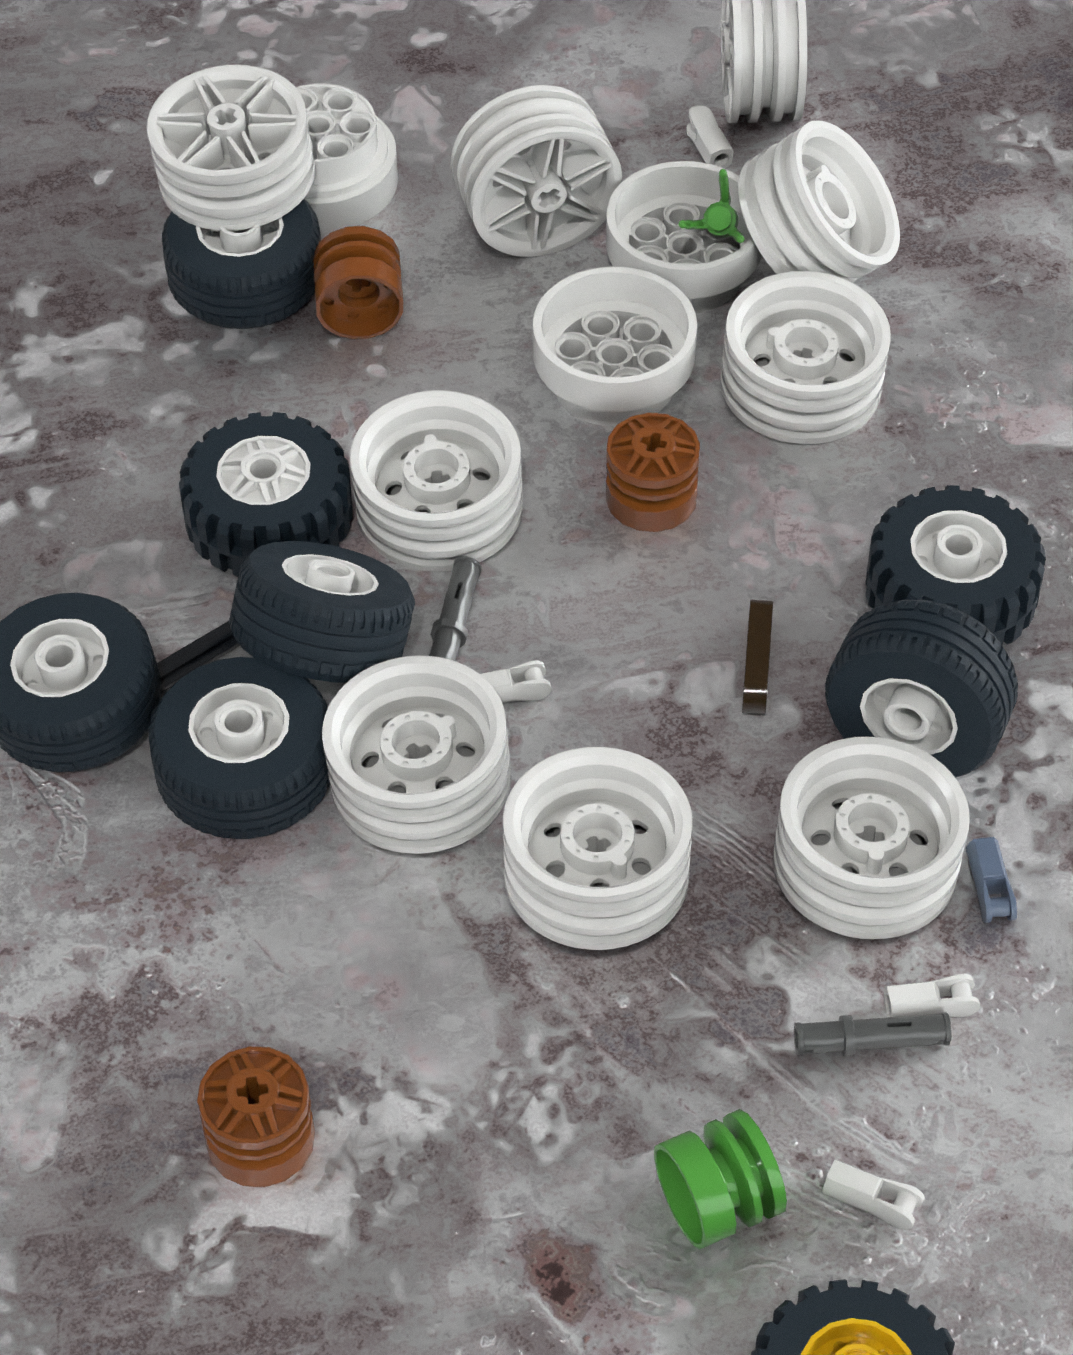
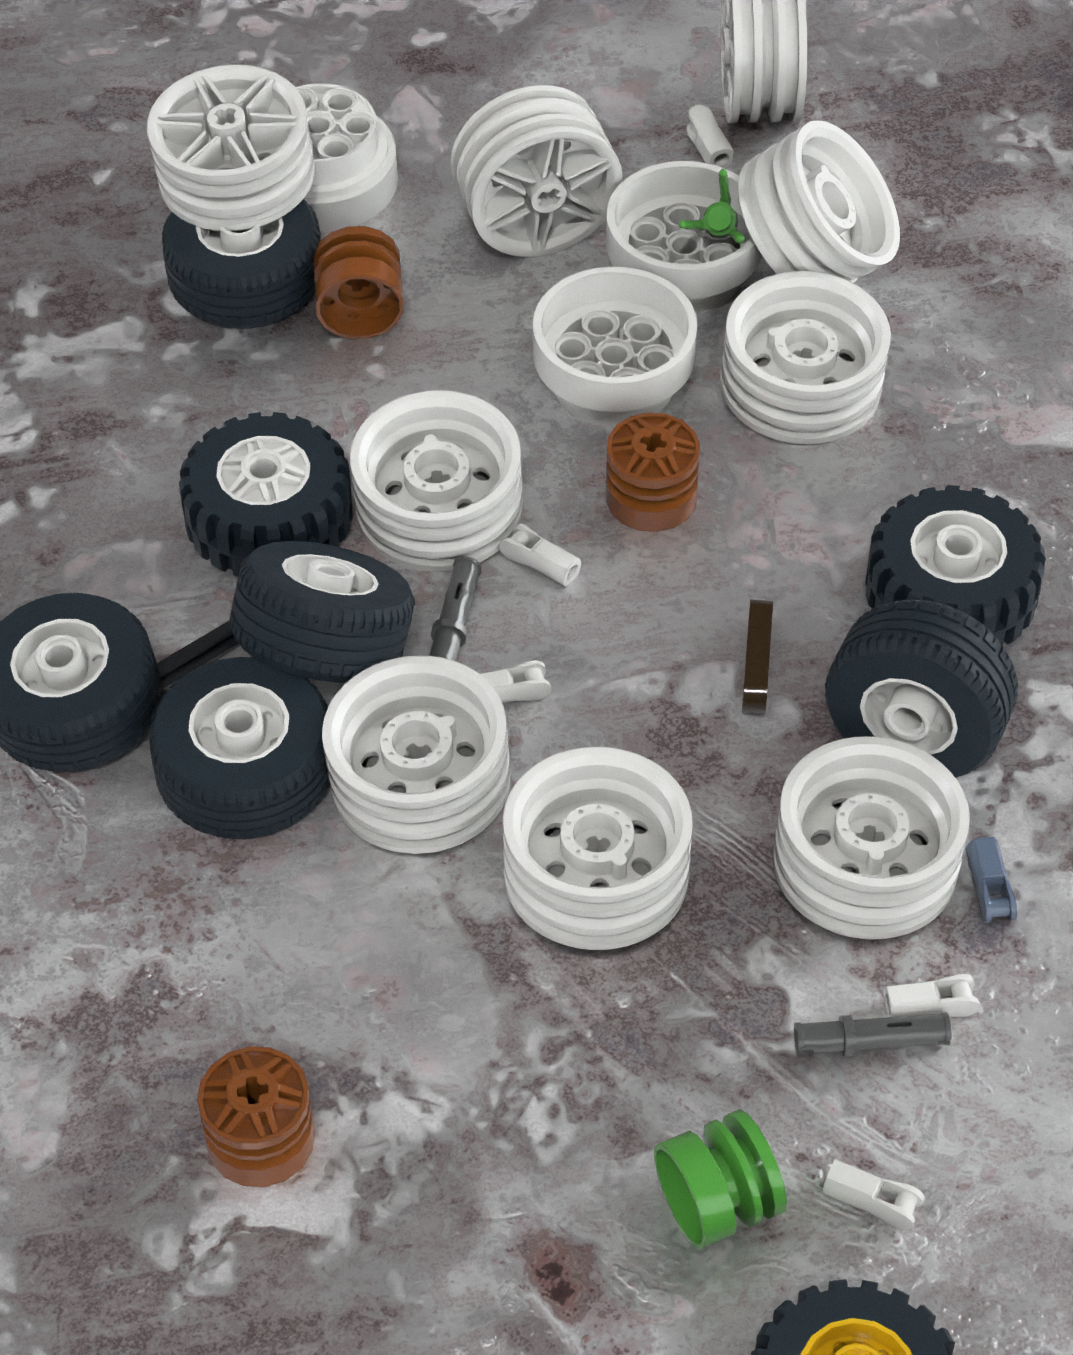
none -> white bar [499,523,581,587]

